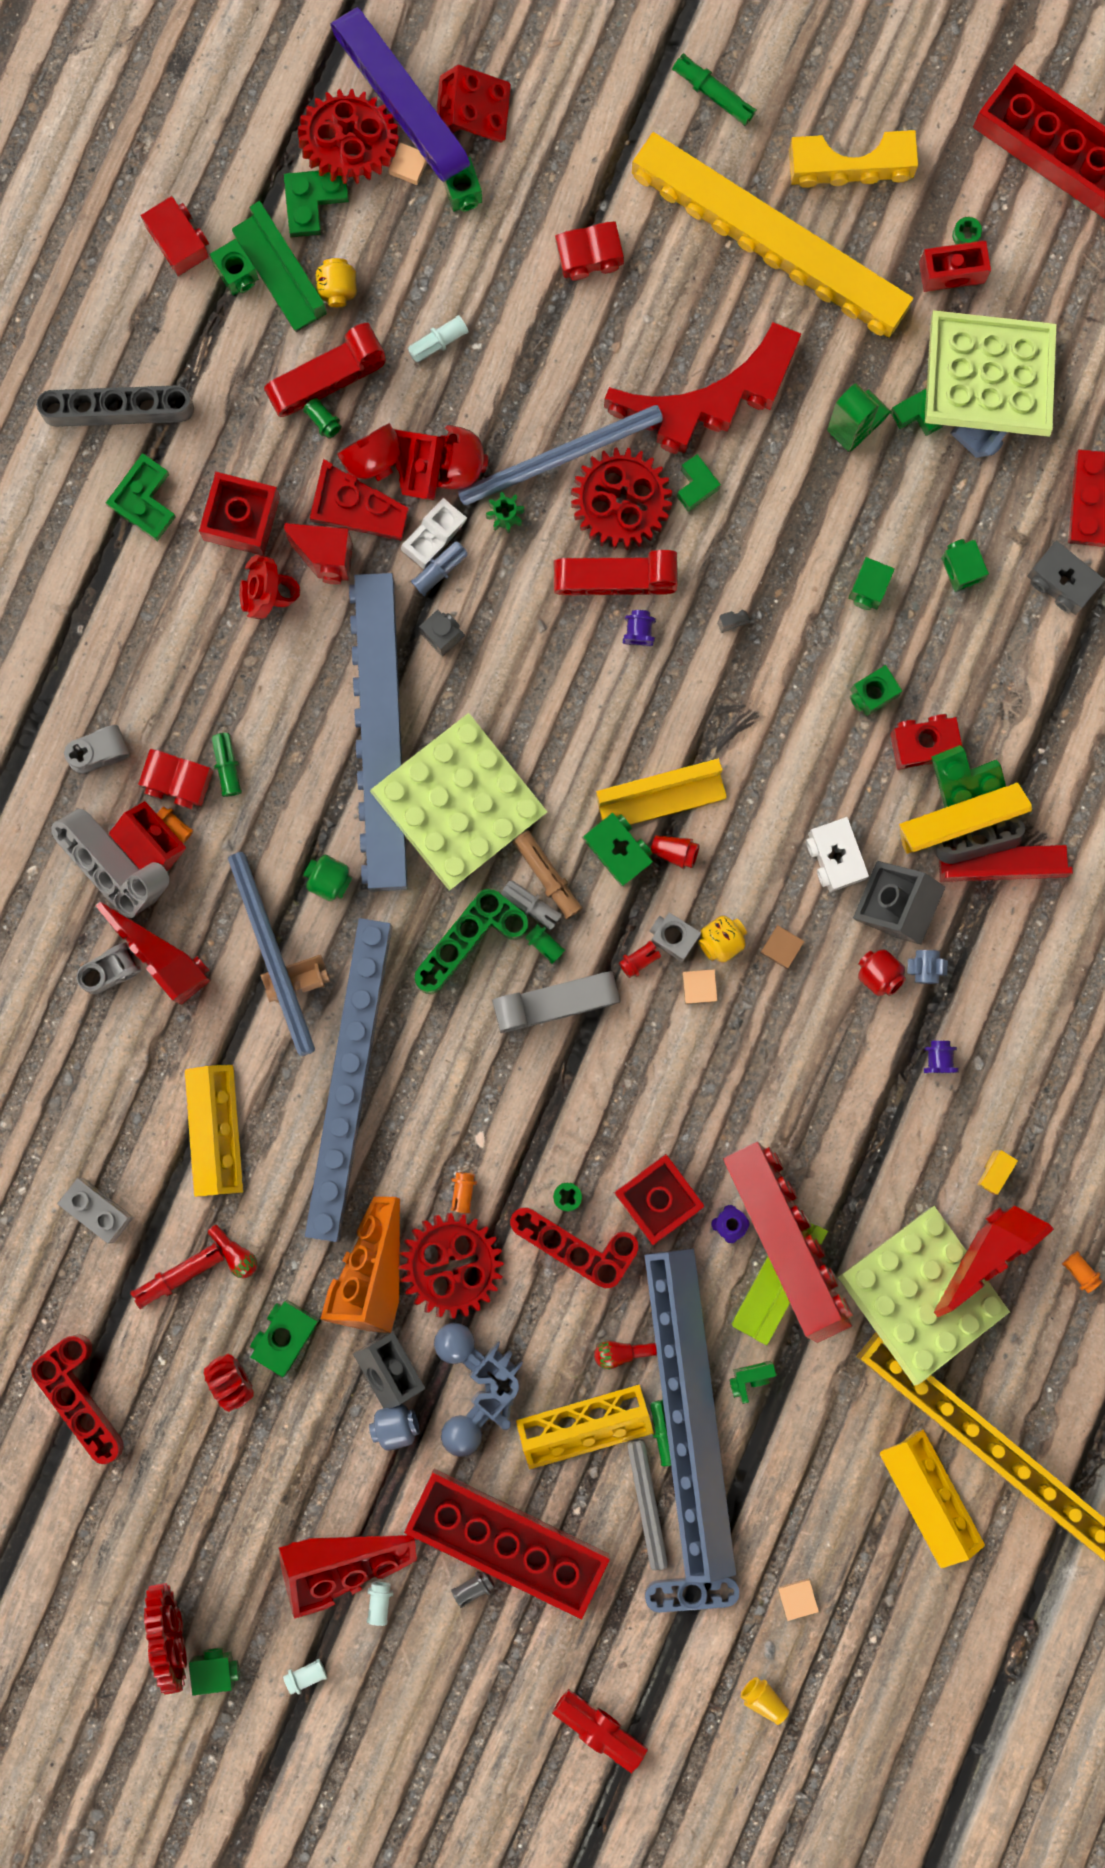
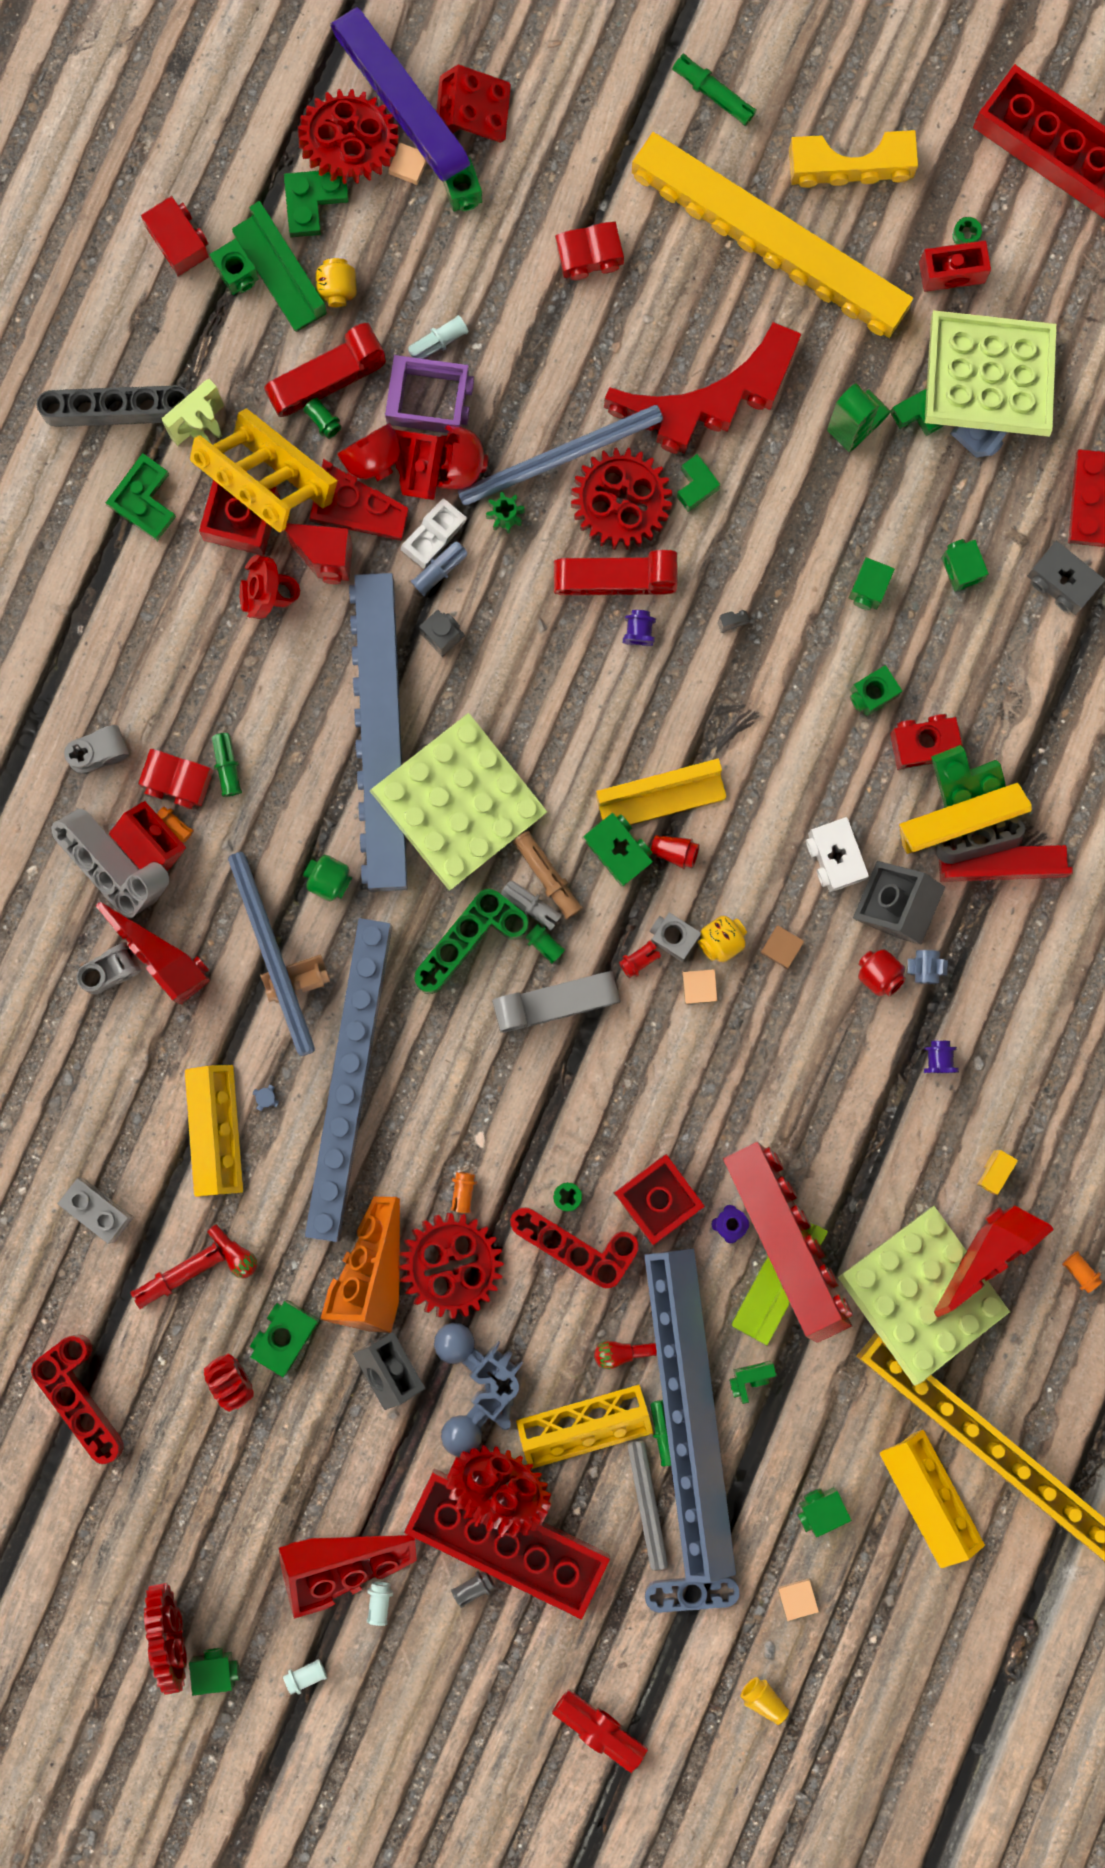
sand blue head [369,1404,419,1451] -> none
none -> yellowish green piece [162,379,224,446]
none -> yellow fence [190,408,338,532]
none -> sand blue piece [252,1085,279,1111]
none -> medium lavender window [385,355,474,433]
none -> red gear [446,1445,551,1537]
none -> green brick [797,1487,852,1538]

